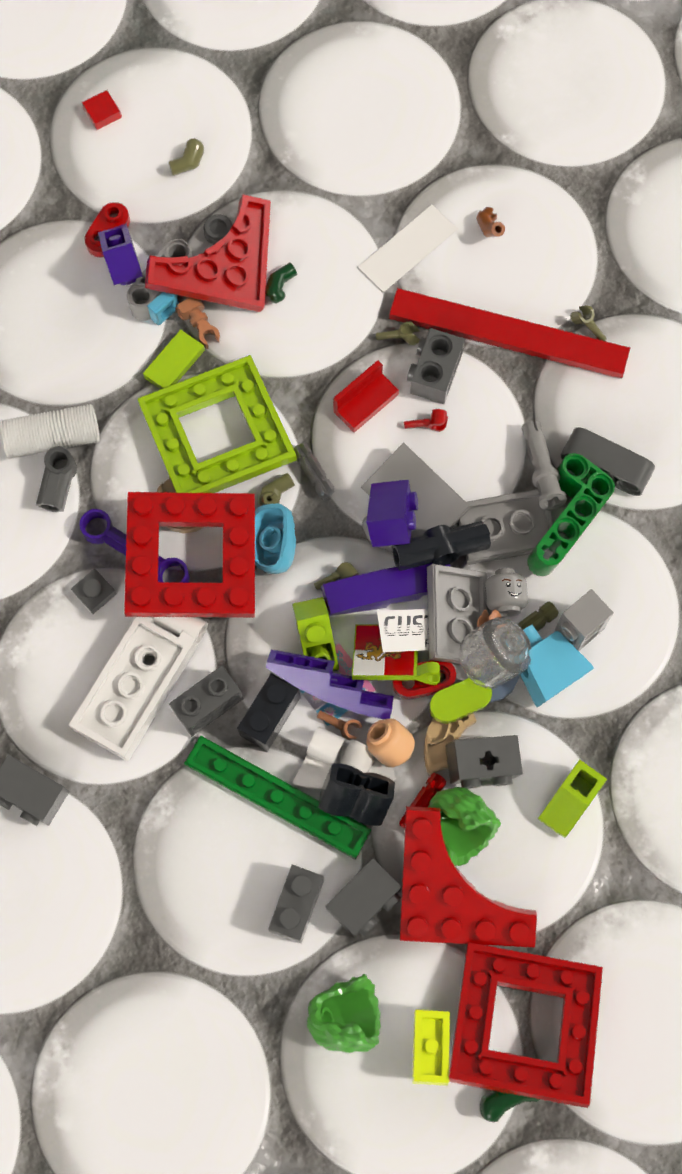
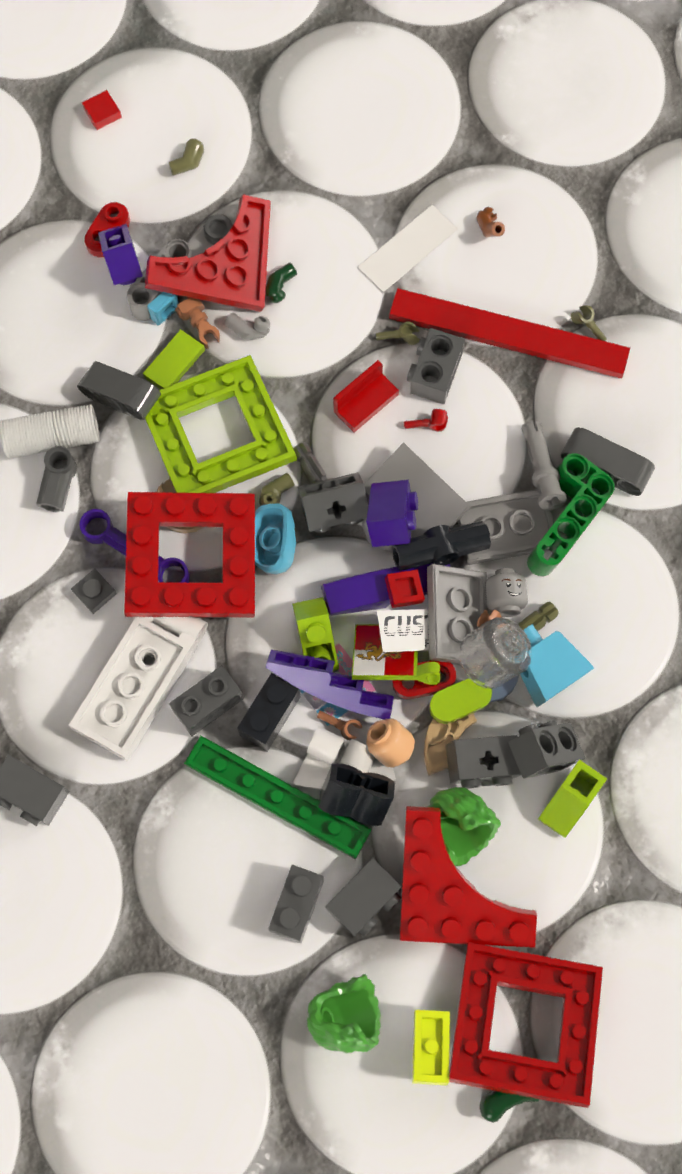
olive hand [314,562,359,590] -> none
red axle [399,772,447,829] -> none
light grey brick [555,589,614,651] -> none
none -> dark grey beam [77,361,161,420]
none -> light grey arm [225,313,270,340]
none -> dark grey brick [298,472,368,532]
none -> red tile [385,569,425,608]
none -> dark grey brick [508,720,586,779]

